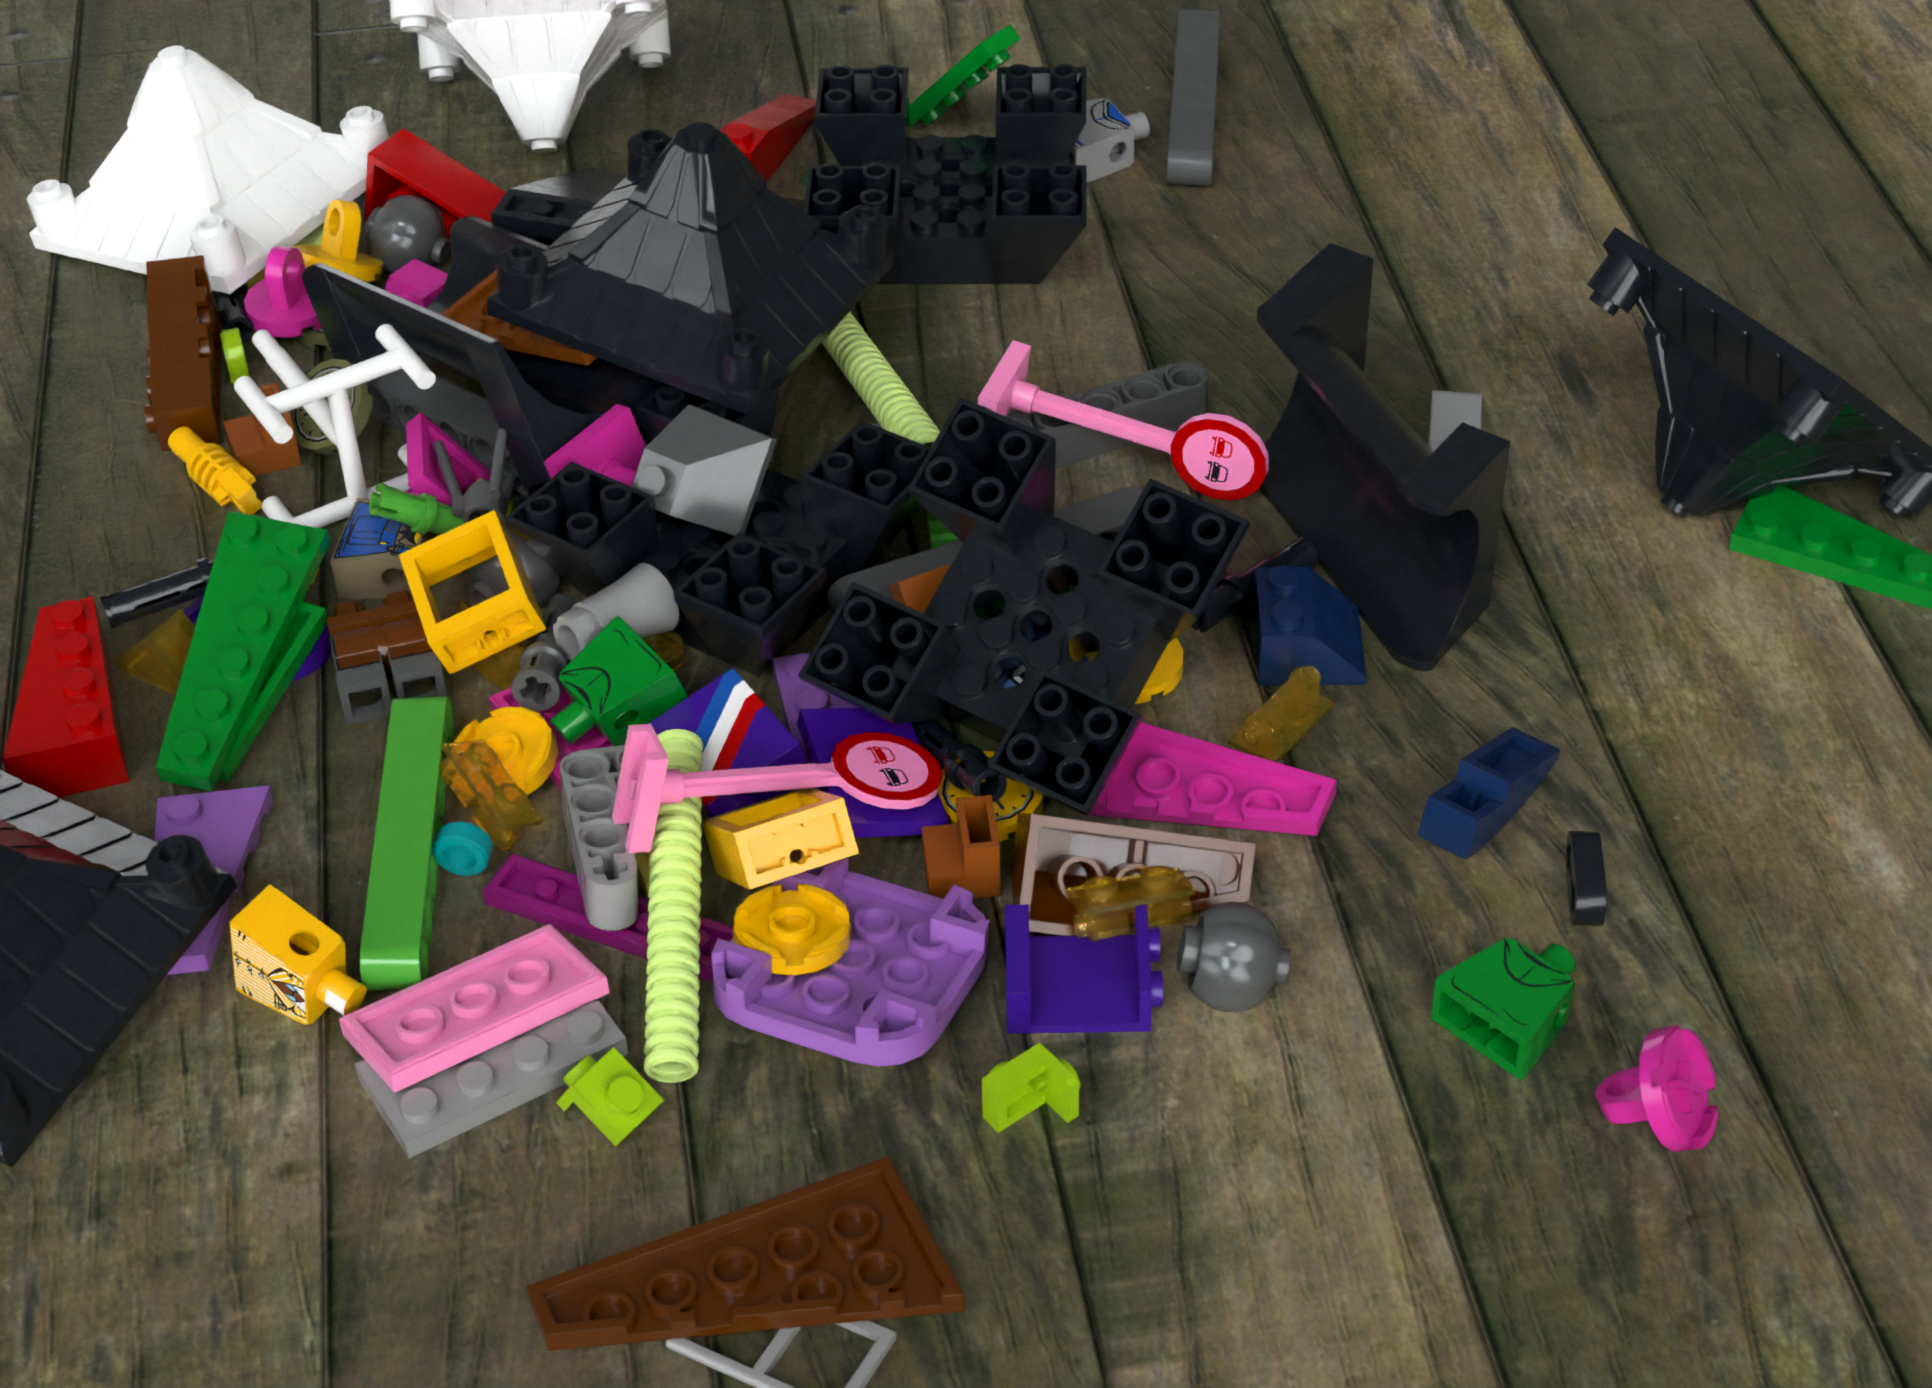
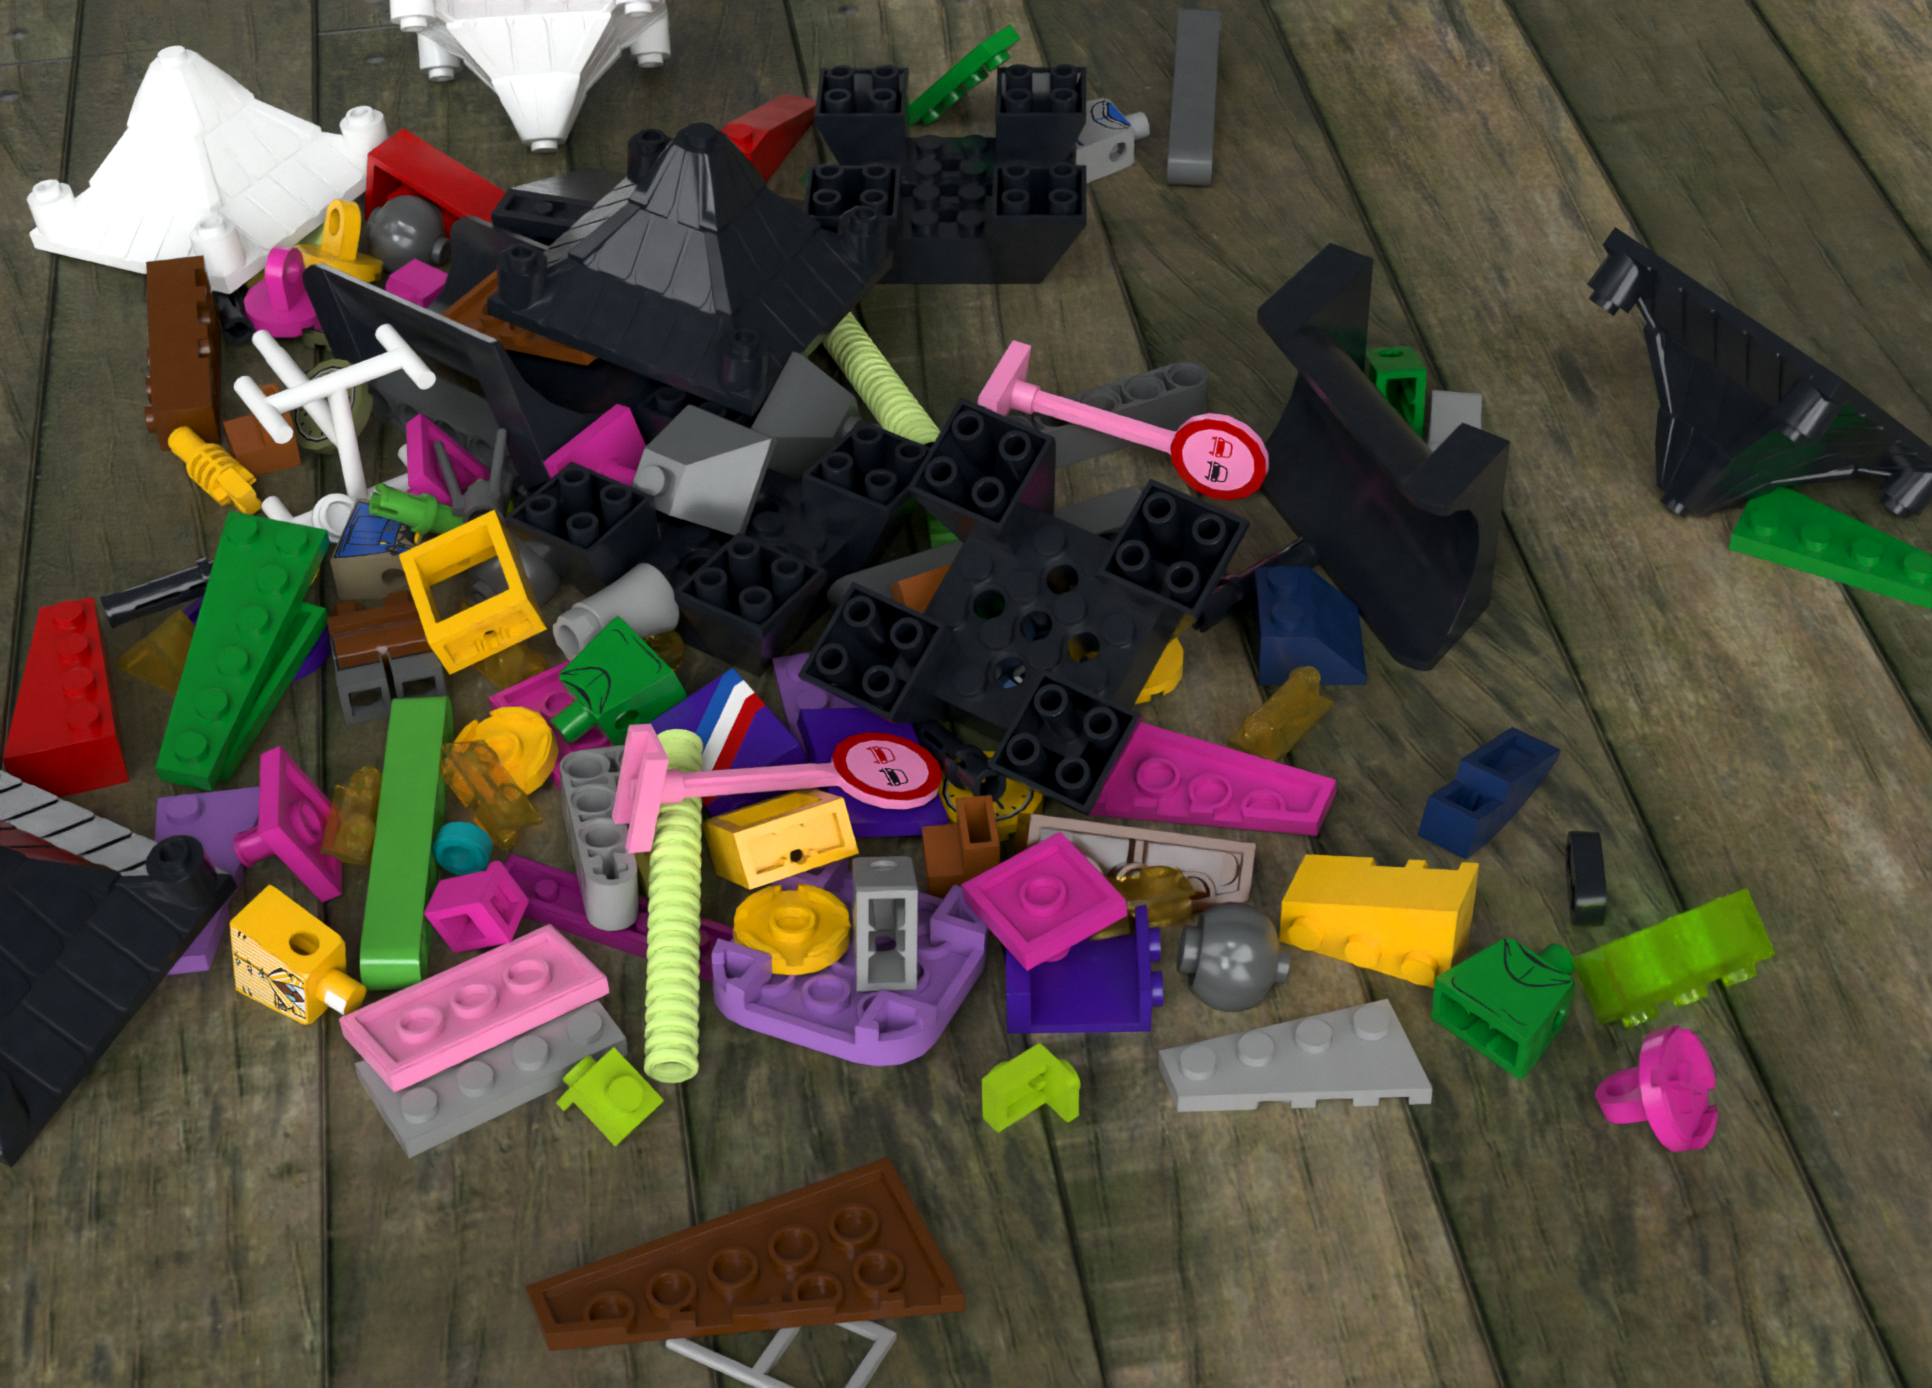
lime tile [219,327,250,384] -> none
dark grey pin [511,594,577,711] -> none
none -> dark pink tile [233,746,342,903]
none -> white plate [311,493,356,544]
none -> clear yellow hinge [320,766,382,867]
none -> dark pink brick [424,860,530,953]
none -> dark grey slope [751,352,863,480]
none -> light grey torso [852,856,918,991]
none -> dark pink tile [961,831,1127,971]
none -> light grey wing [1158,999,1433,1112]
none -> yellow wedge [1279,854,1480,989]
none -> green torso [1364,346,1427,440]
none -> clear neon green brick [1571,888,1776,1029]

